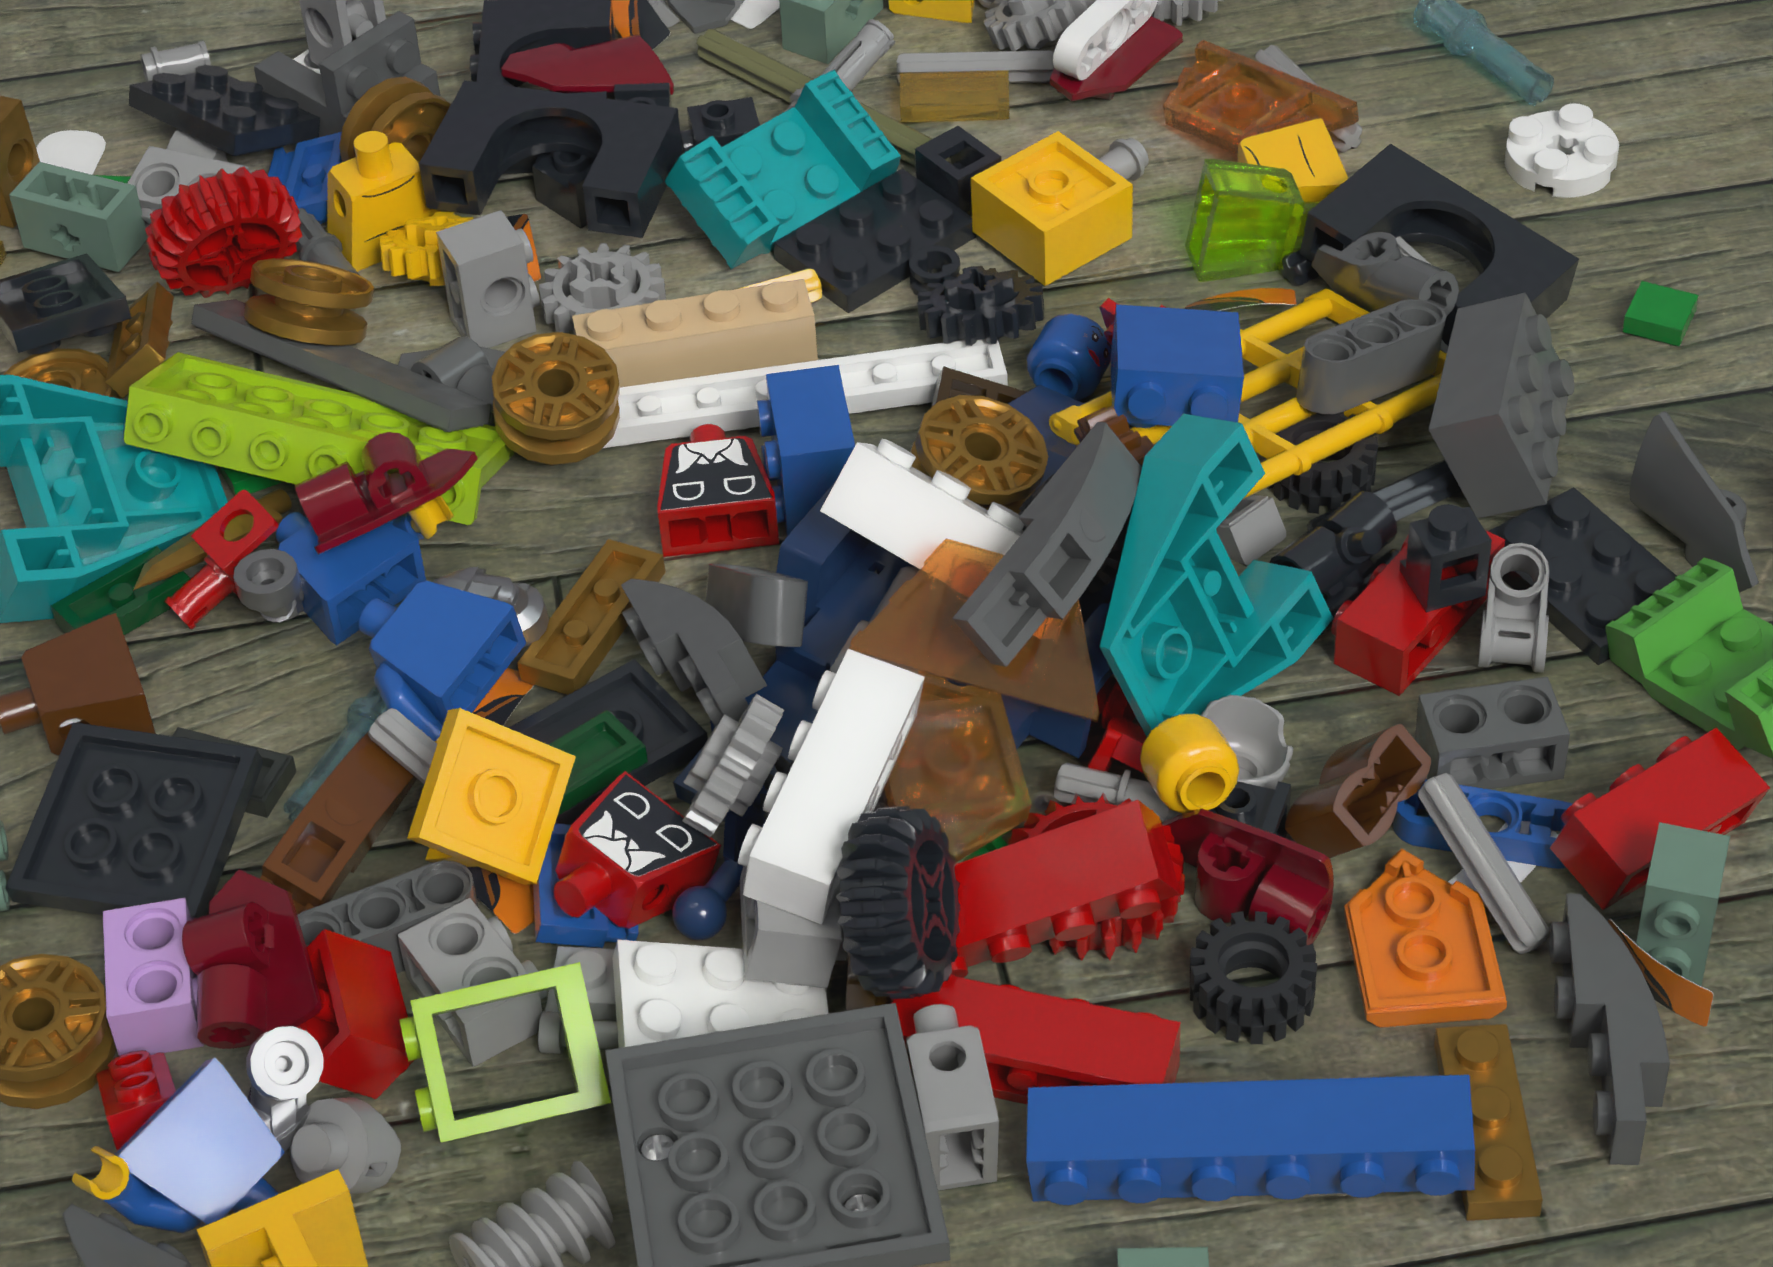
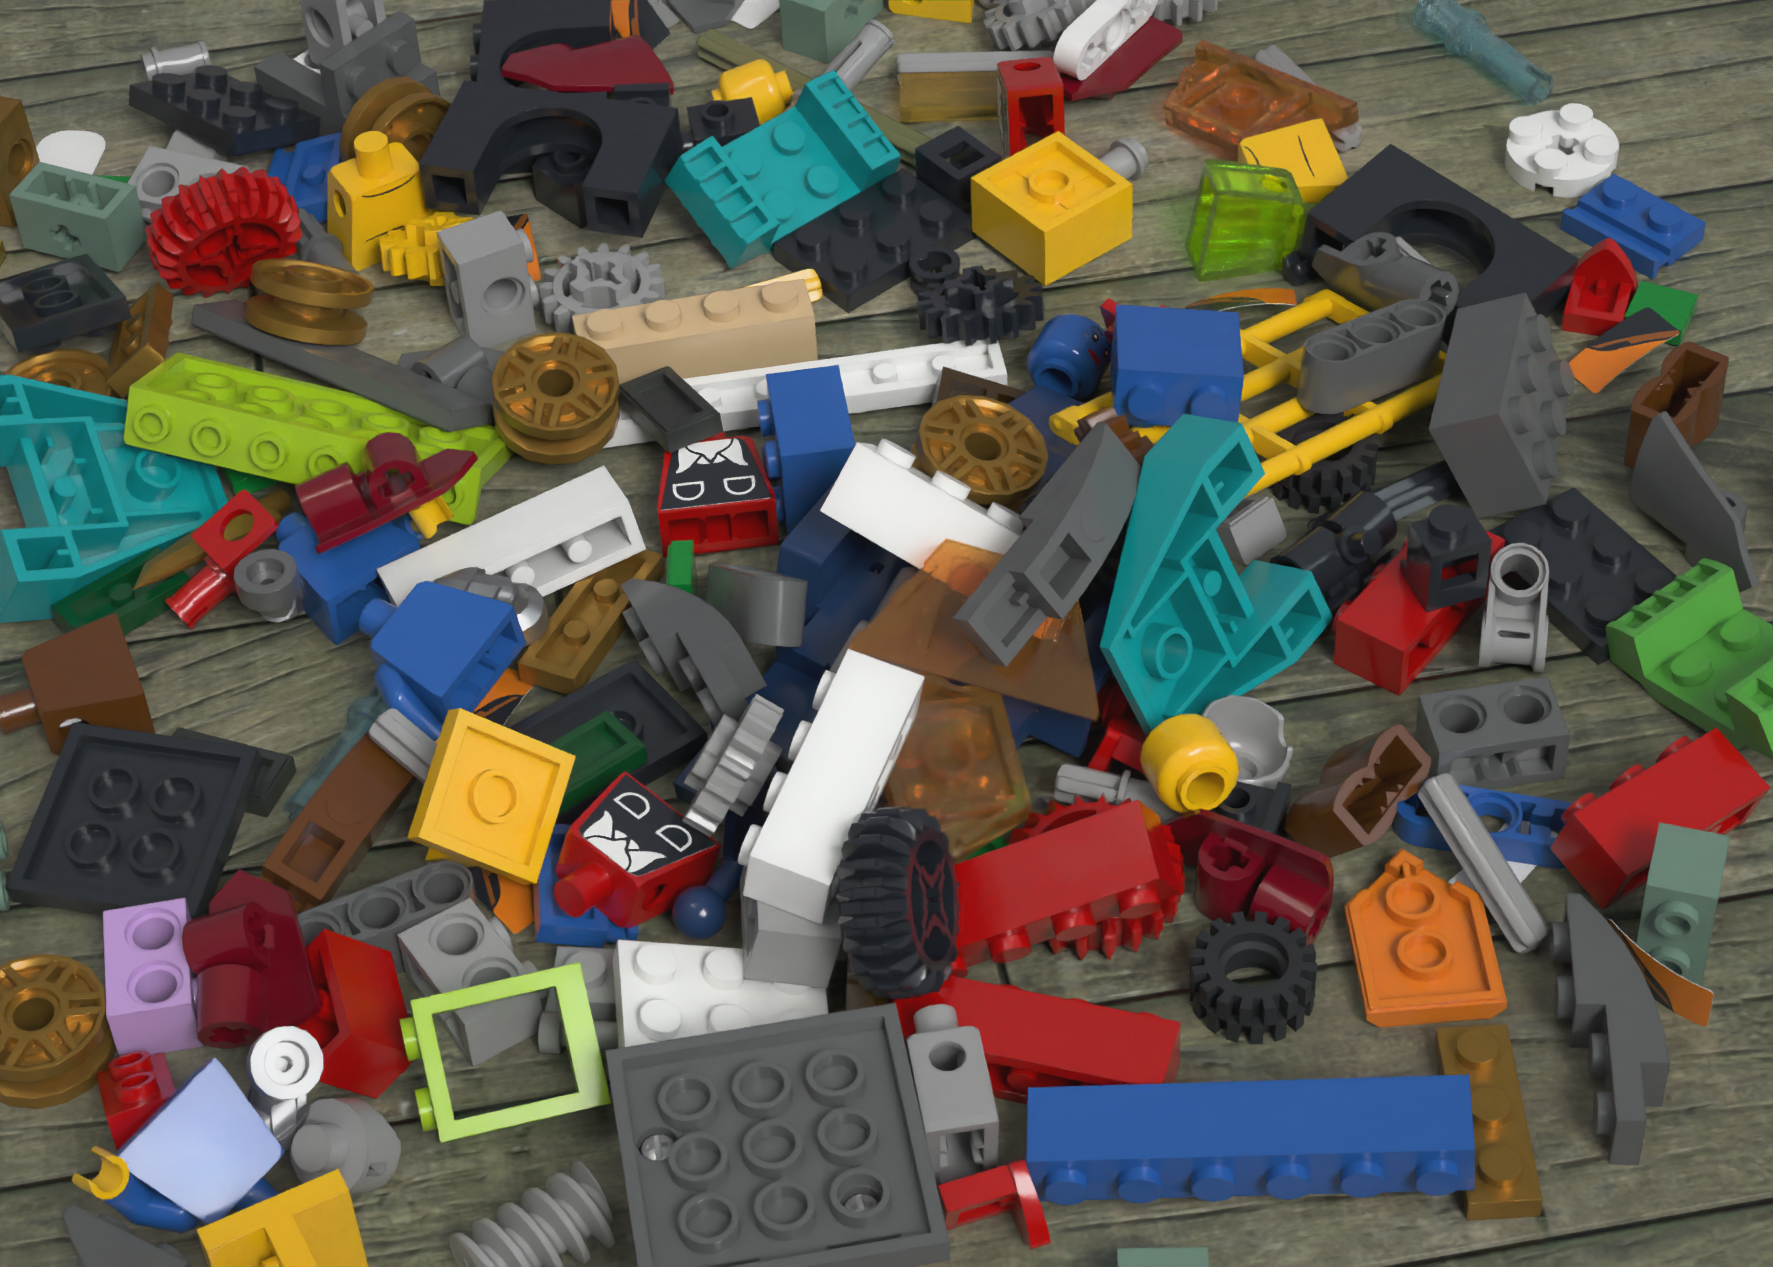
none -> white brick [376,466,646,607]
none -> pearl dark grey tile [618,366,724,453]
none -> green tile [666,540,698,597]
none -> yellow head [711,59,793,125]
none -> red tile [937,1159,1051,1250]
none -> red torso [997,57,1065,158]
none -> blue plate [1560,173,1706,279]
none -> red tile [1562,238,1638,337]
none -> sticker [1569,307,1679,394]
none -> reddish brown brick [1624,341,1729,469]

